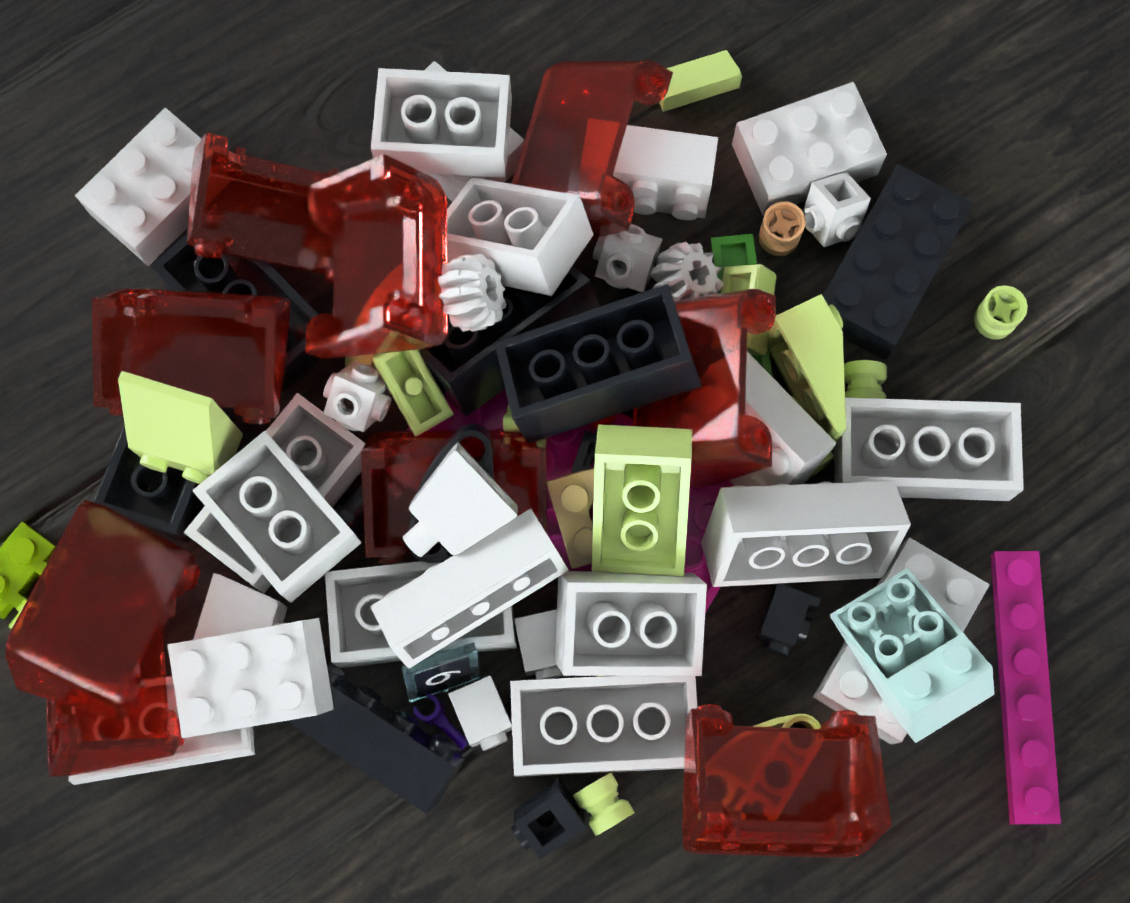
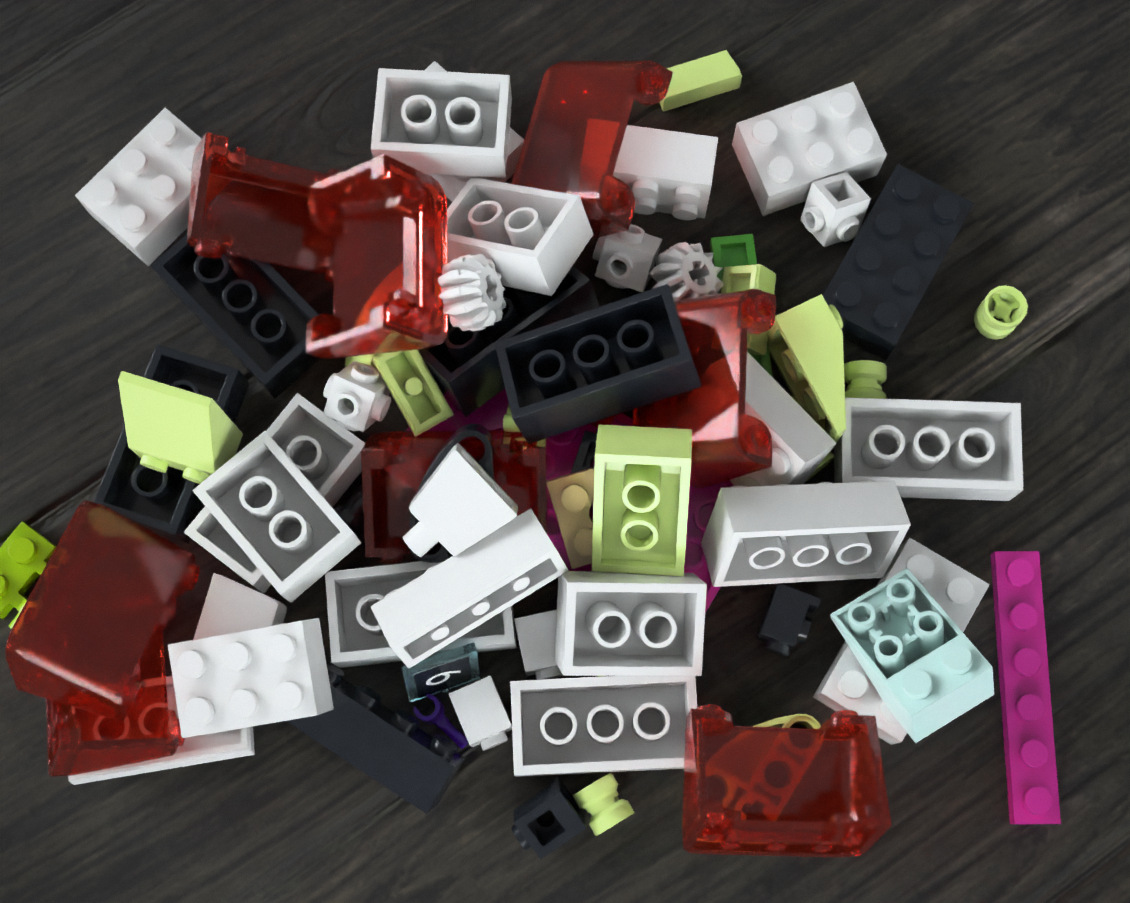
clear red windscreen [92,288,290,424] -> none
light nougat wheel [758,201,806,256] -> none

